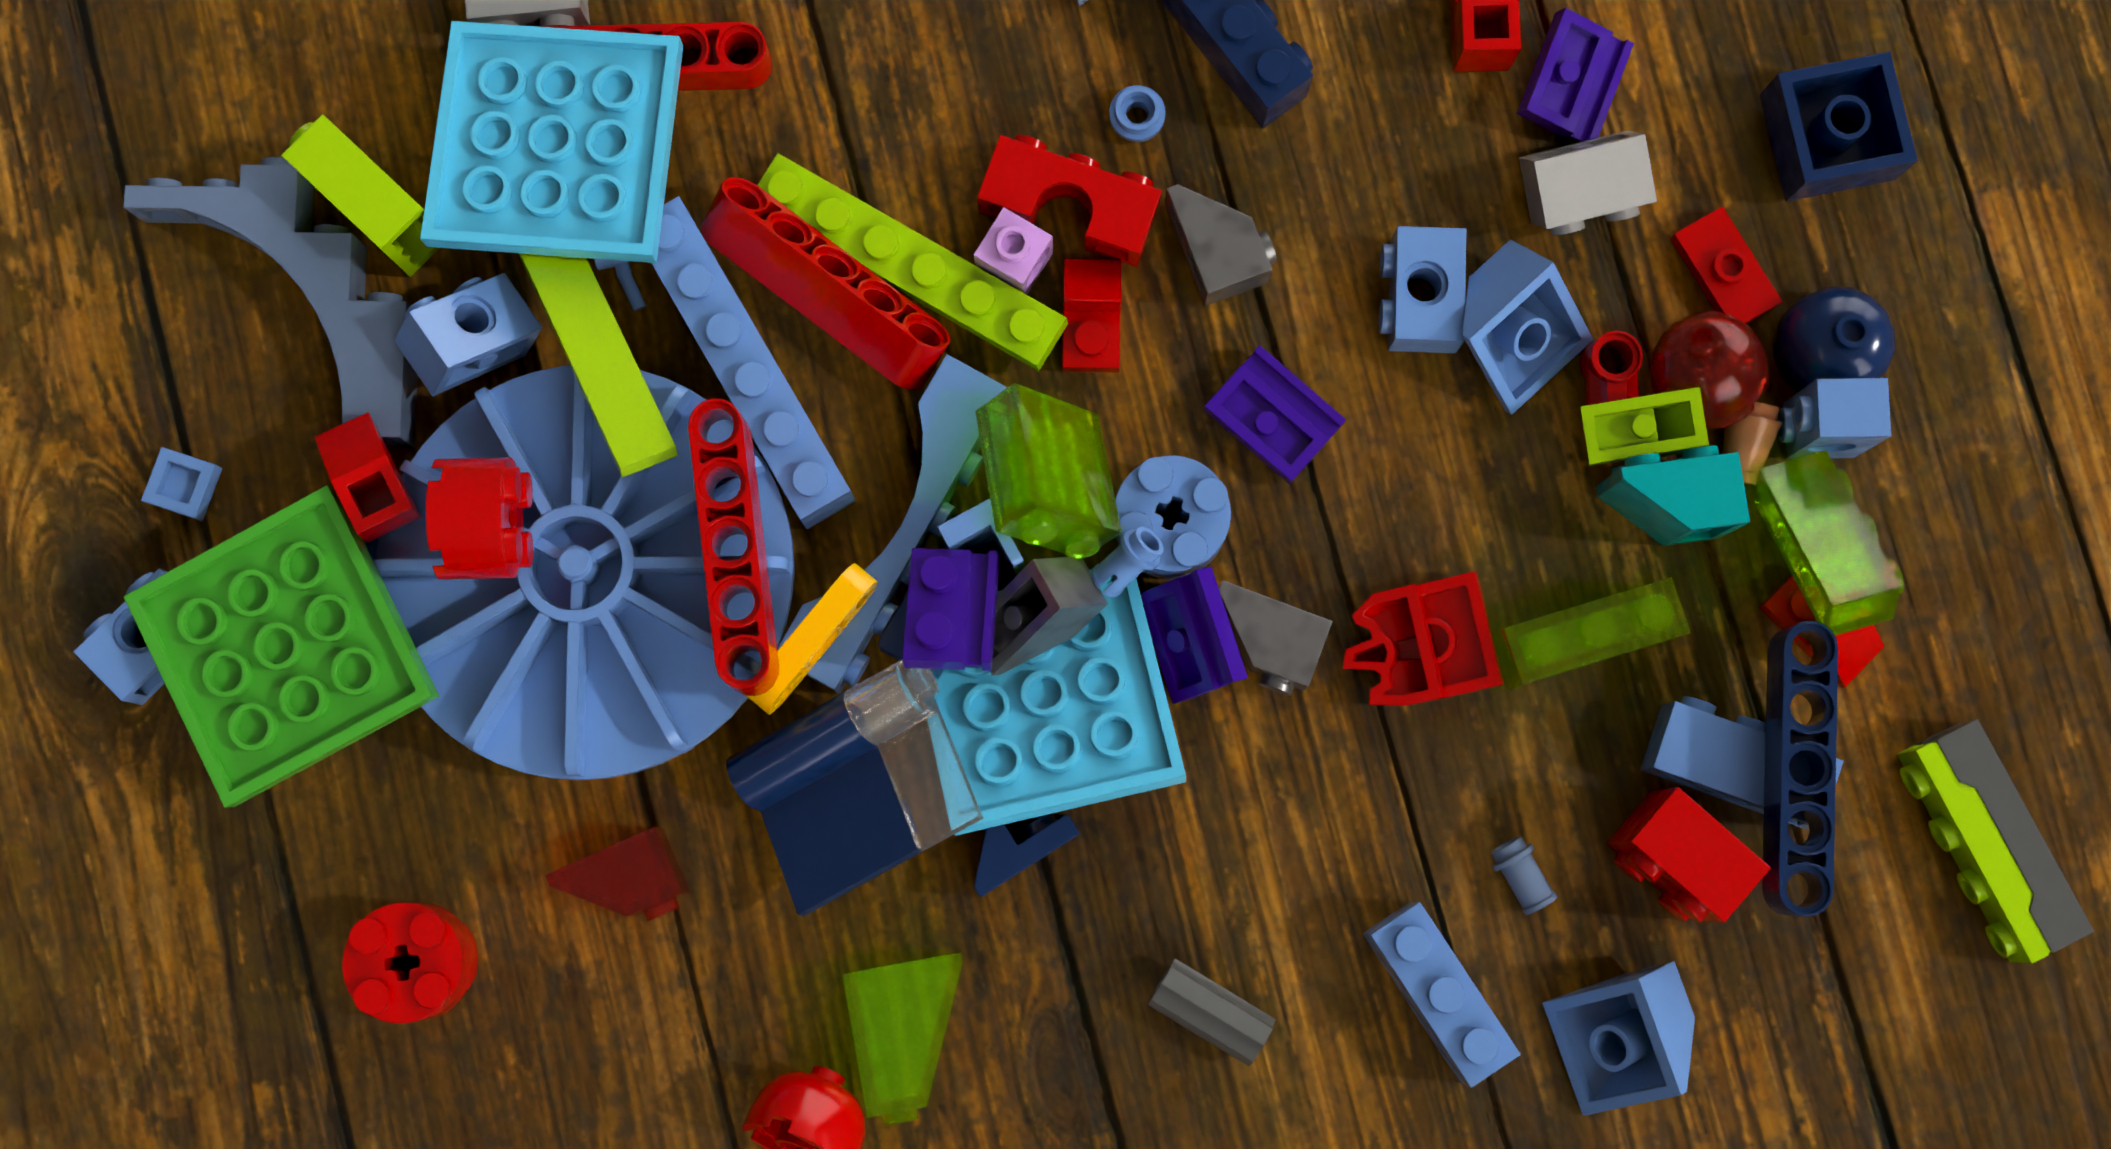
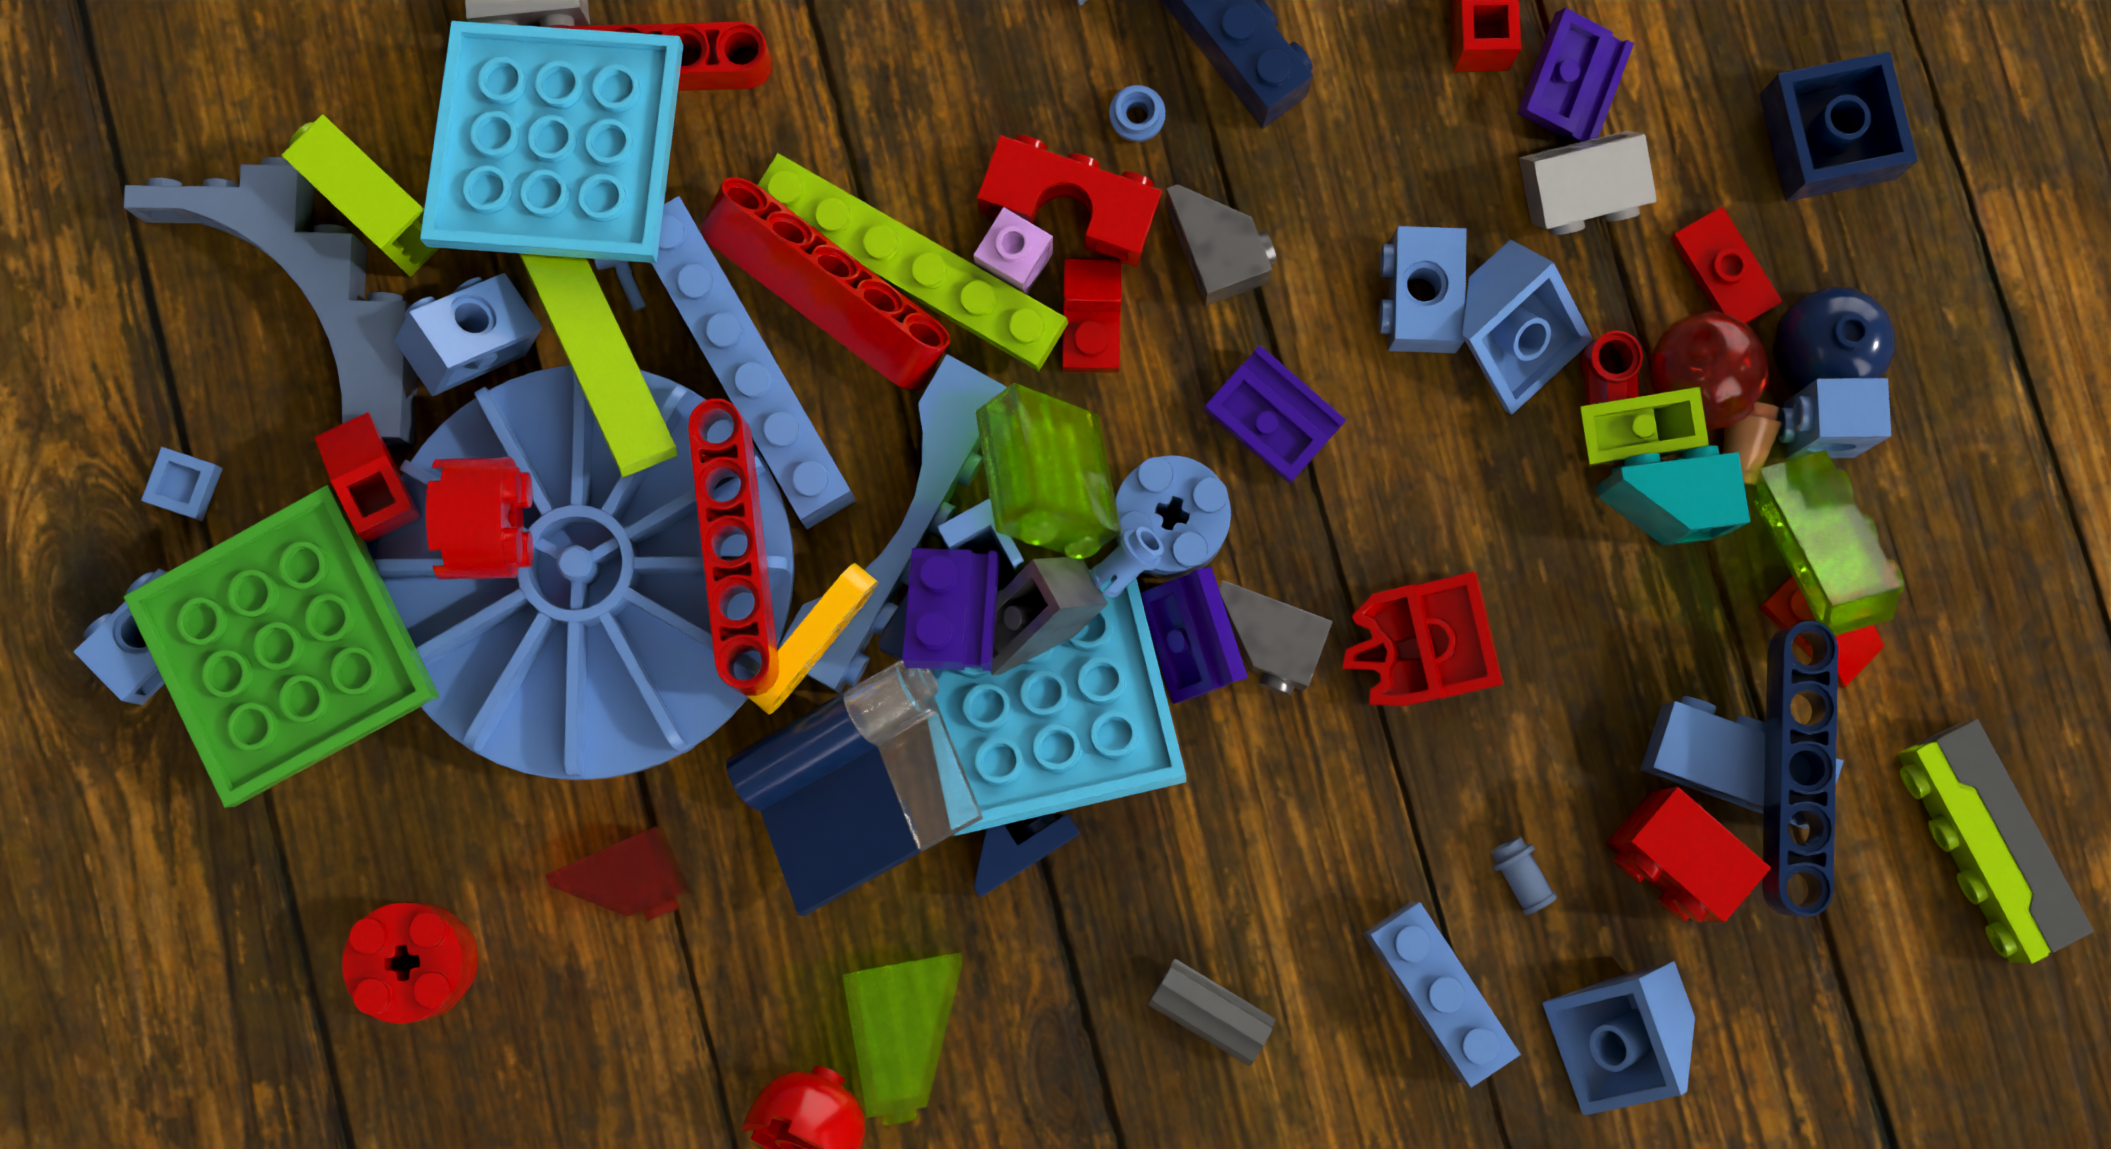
clear neon green brick [1493,577,1691,690] -> none

